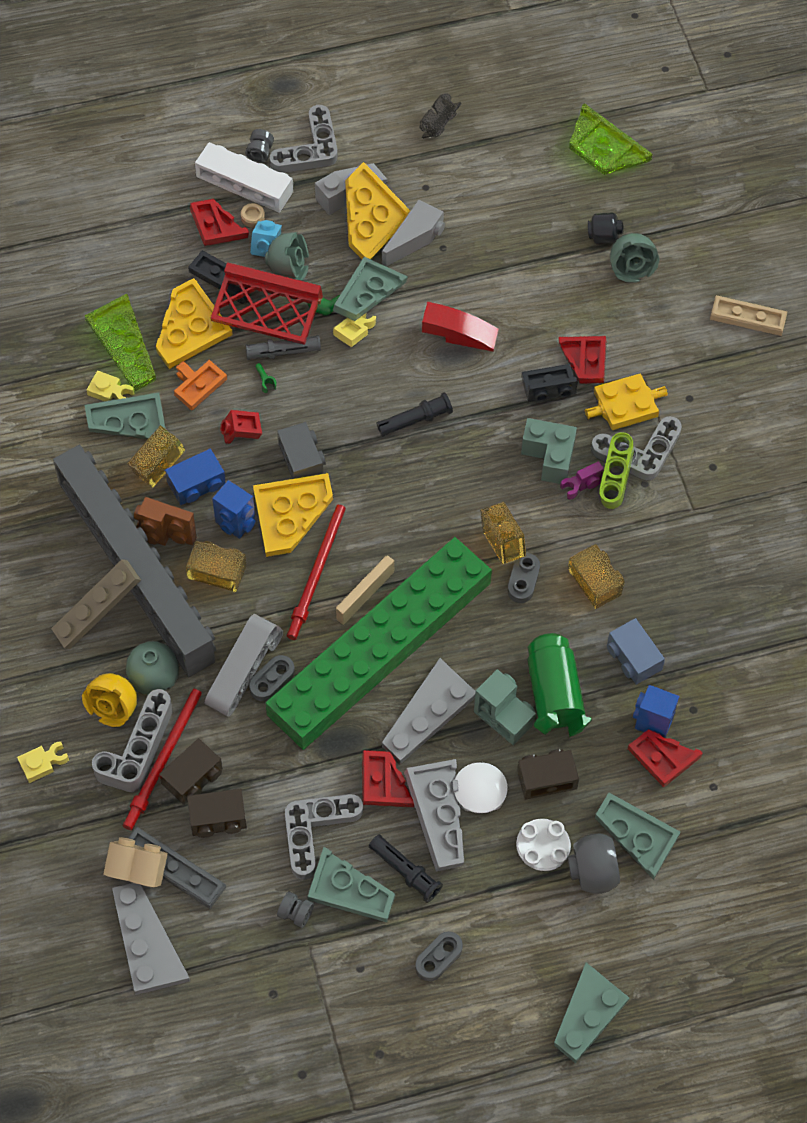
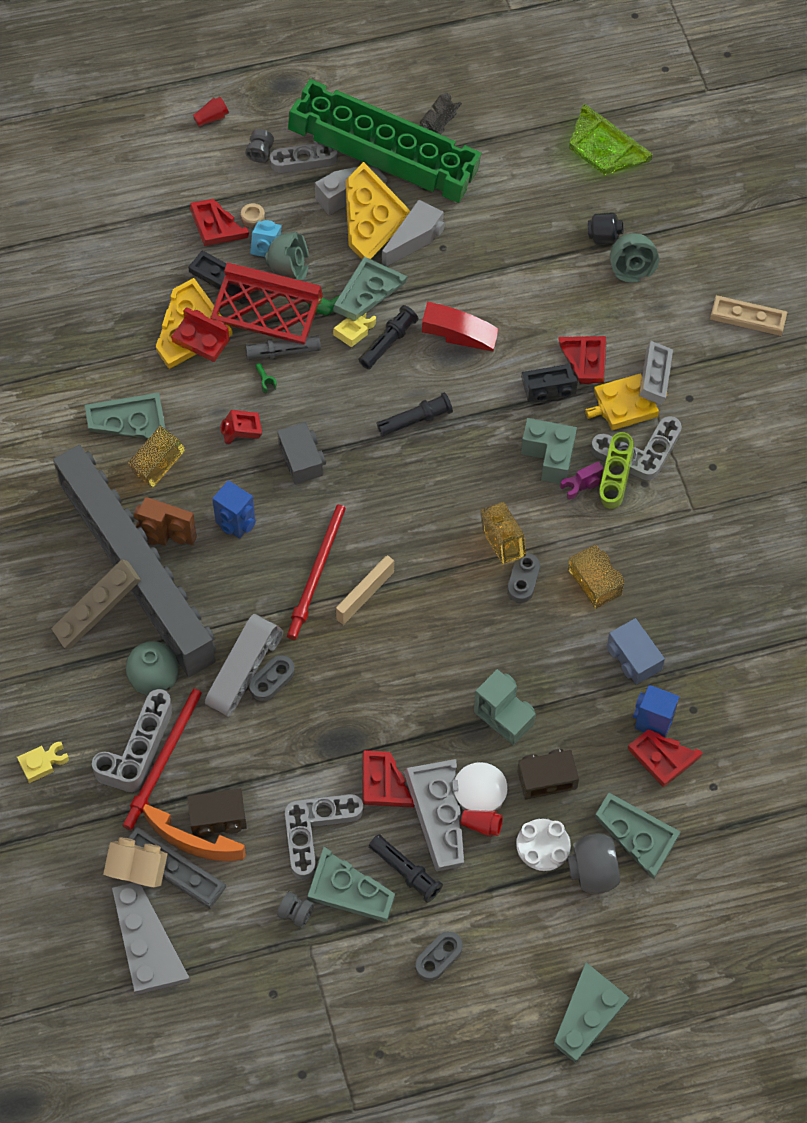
yellow cylinder [82,673,137,727] -> none
clear neon green wing [85,294,156,391] -> none
light yellow plate [87,370,134,401] -> none
dark brown brick [159,738,223,805] -> none
blue brick [165,448,226,505] -> none
orange plate [174,360,227,411] -> none
clear yellow brick [186,541,246,592] -> none
white brick [195,142,293,213] -> none
yellow plate [253,473,333,557] -> none
green brick [265,537,492,750] -> none
light grey wing [382,658,476,764] -> none
green piece [527,633,592,737] -> none
none -> orange slope [143,804,246,861]
none -> red bracket [171,307,230,362]
none -> red cone [193,97,229,127]
none -> green brick [288,79,482,203]
none -> black pin [358,305,419,370]
none -> red cone [461,810,503,838]
none -> light grey plate [639,341,673,405]

